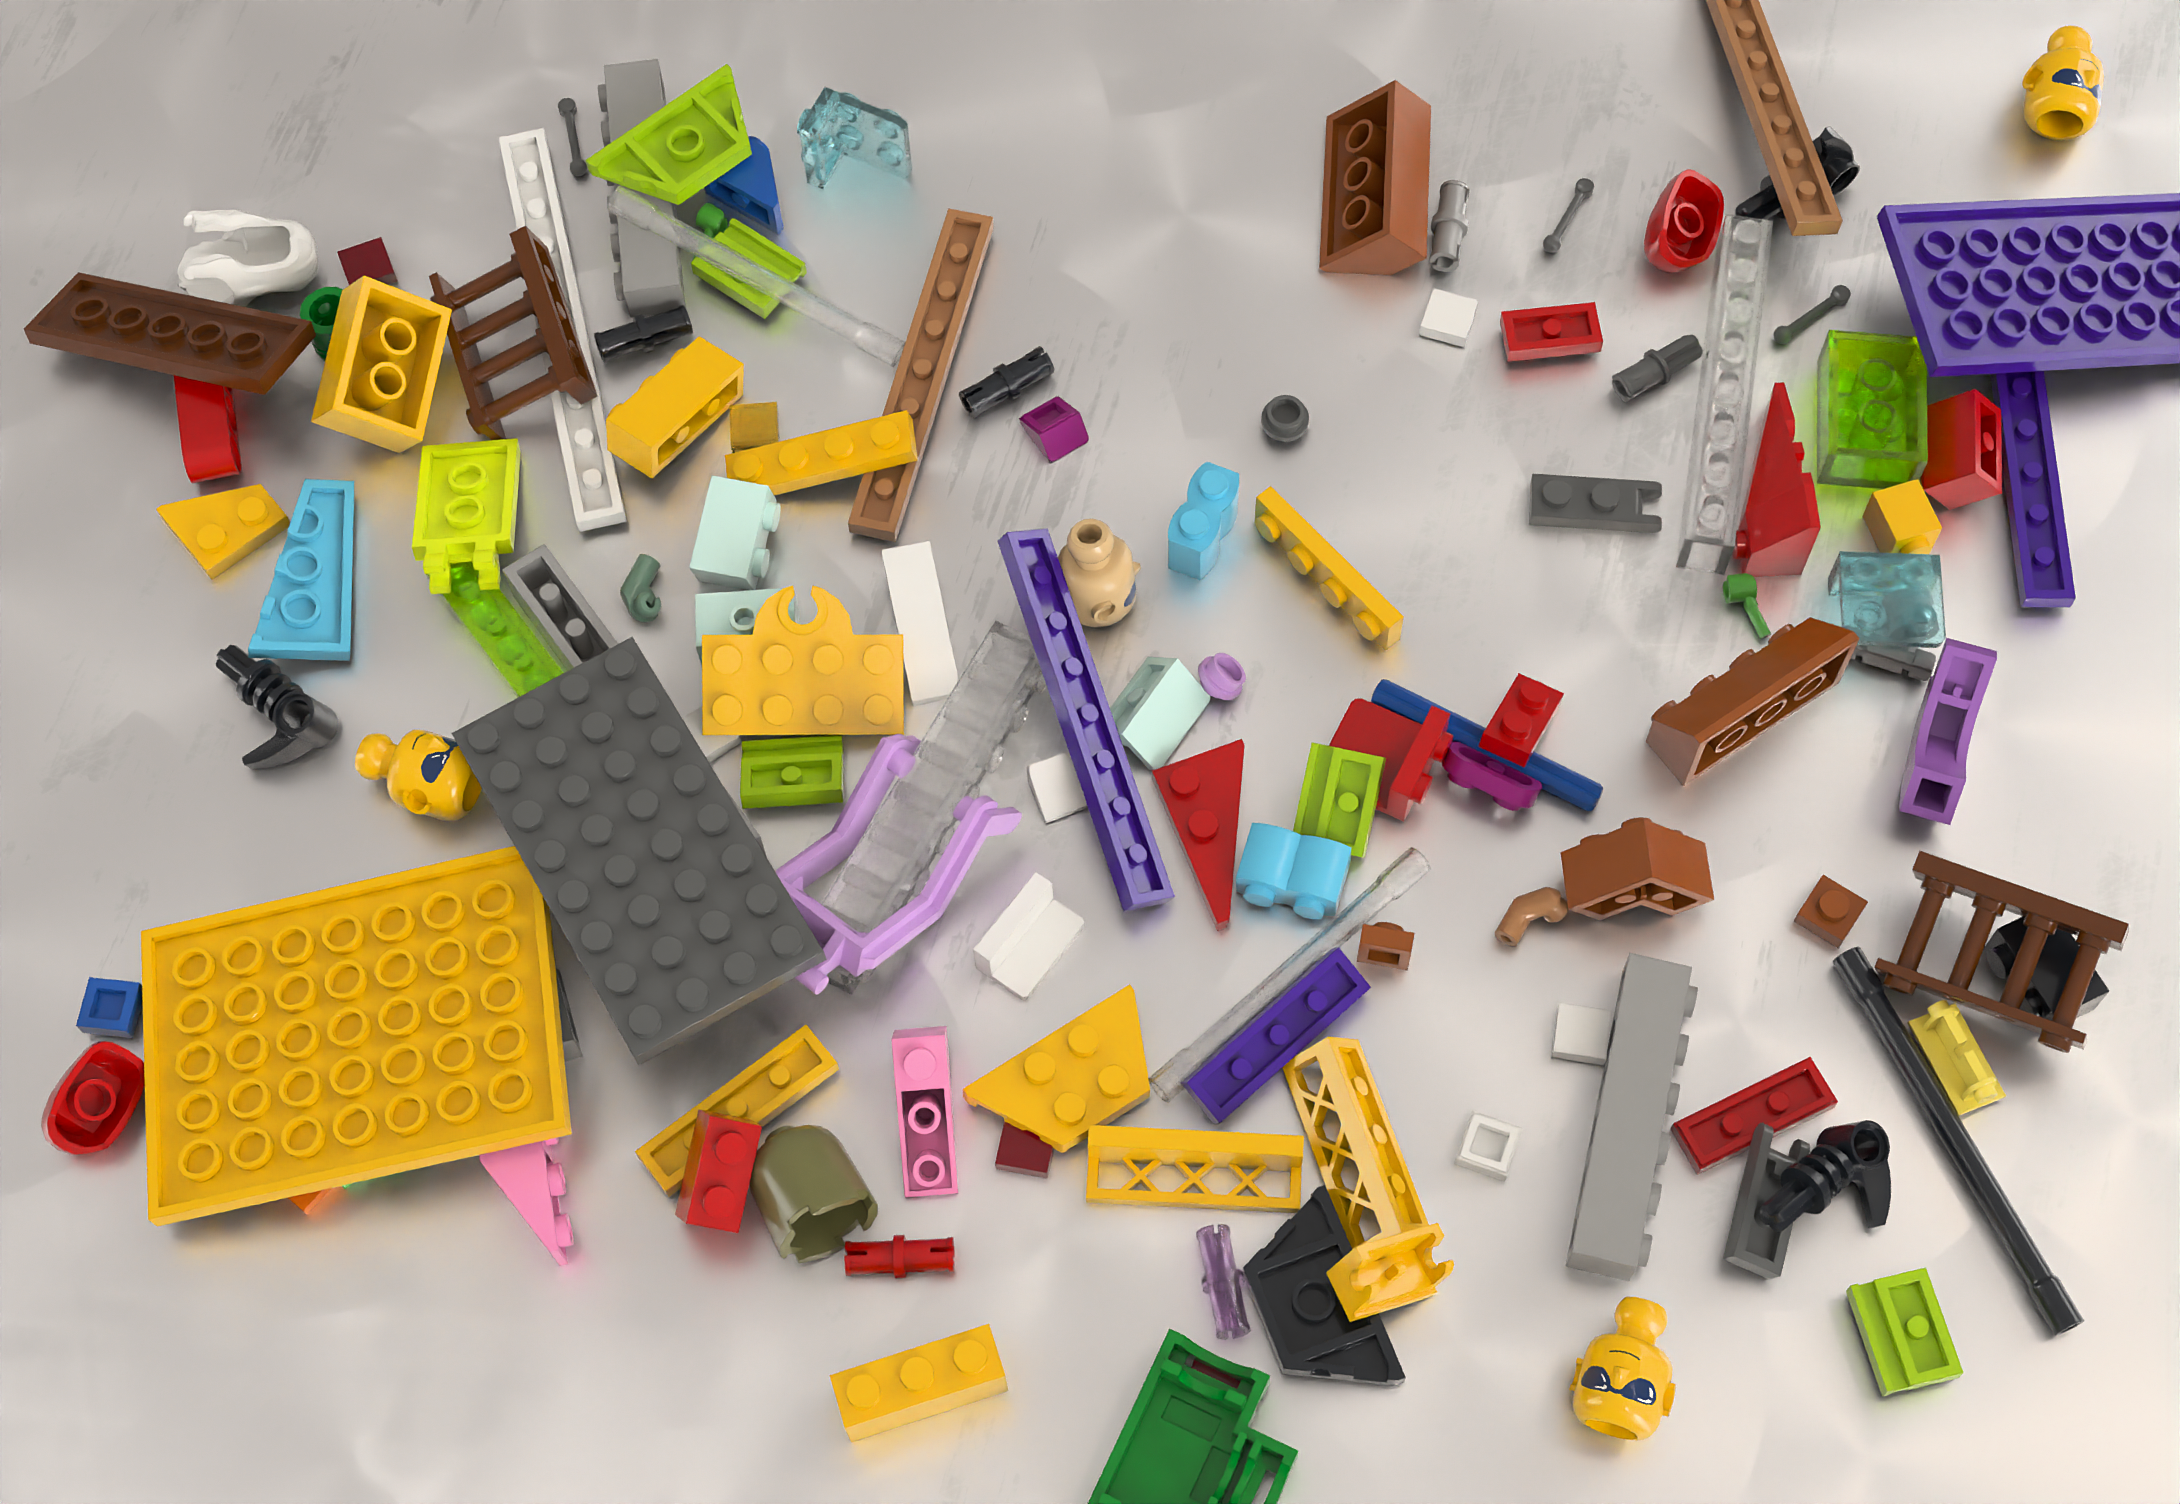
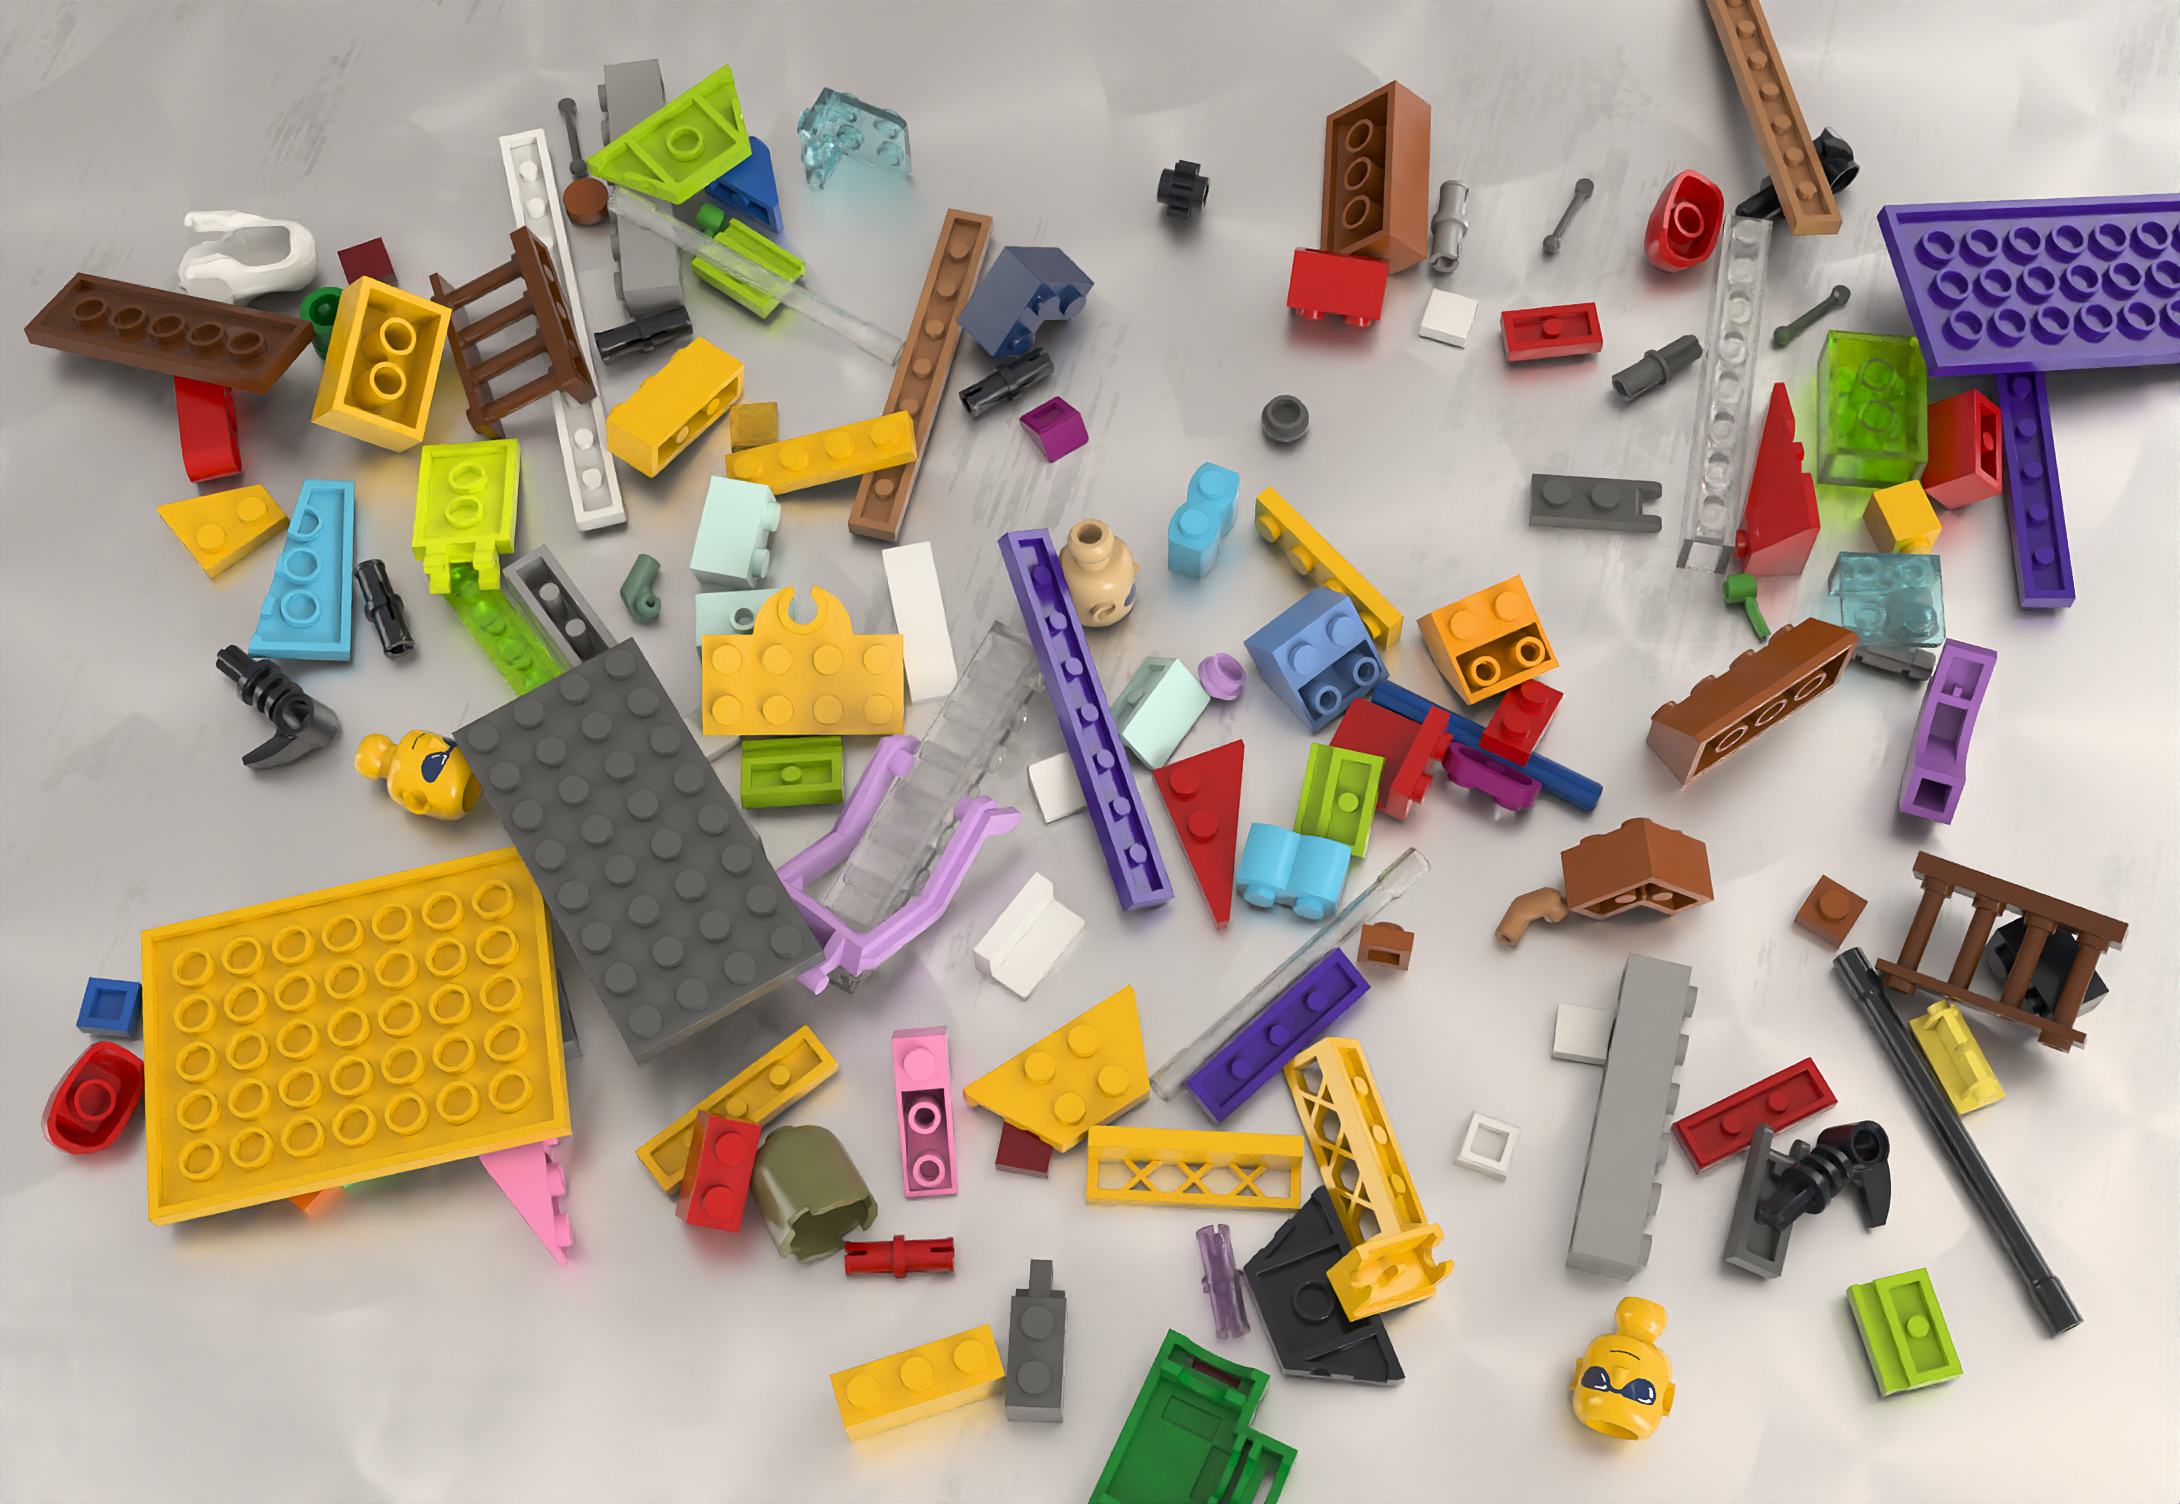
yellow piece [2022,25,2104,140] -> none
none -> black pin [354,559,415,658]
none -> dark orange tile [563,178,609,225]
none -> dark blue brick [957,246,1095,357]
none -> dark grey hinge [1005,1259,1068,1423]
none -> black gear [1157,160,1210,220]
none -> medium blue slope [1243,586,1390,733]
none -> red brick [1286,247,1390,326]
none -> light orange slope [1416,574,1559,706]

